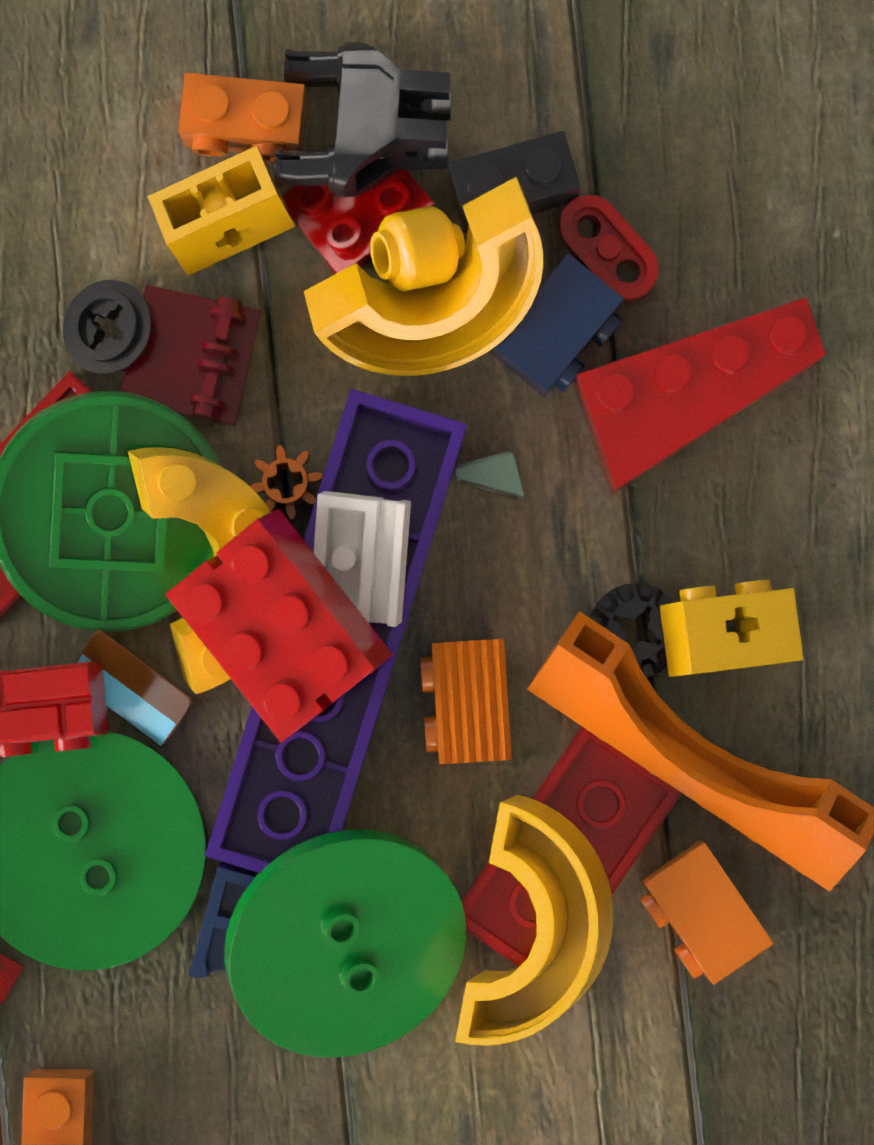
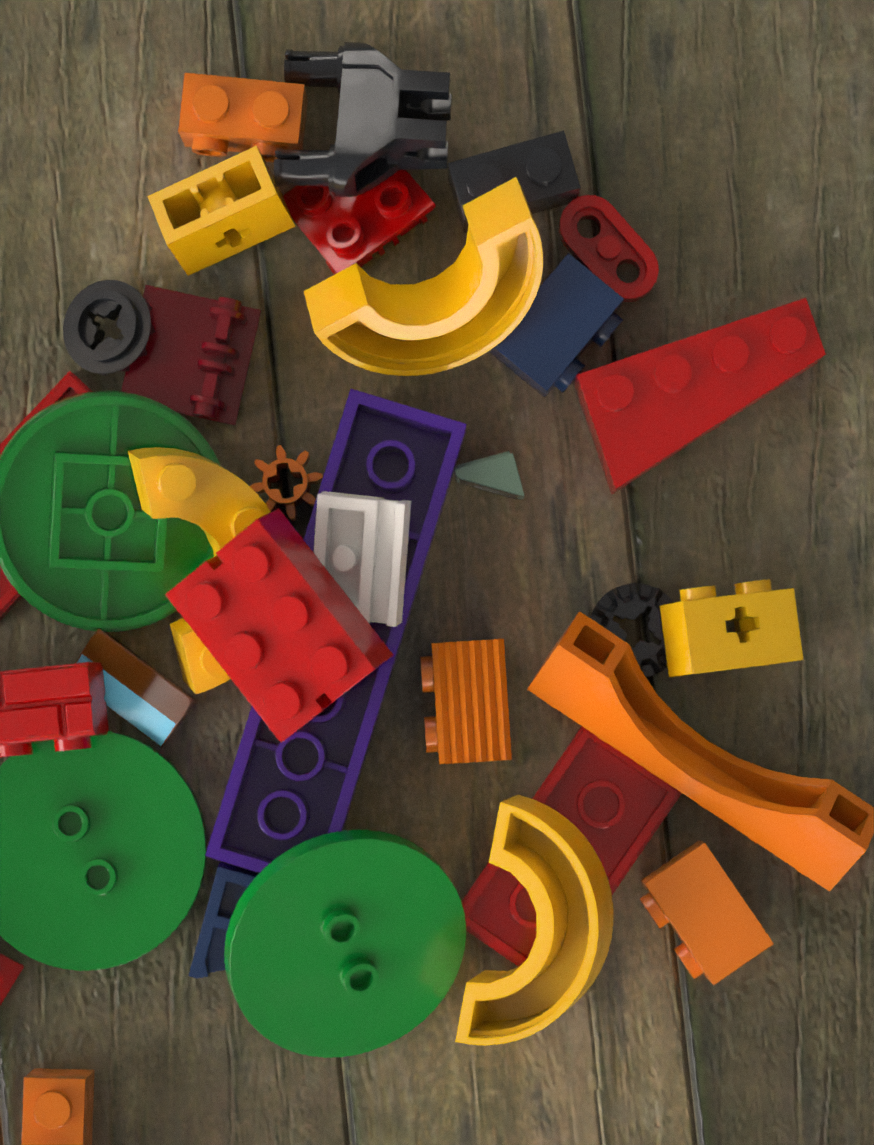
yellow head [370,206,465,291] -> none

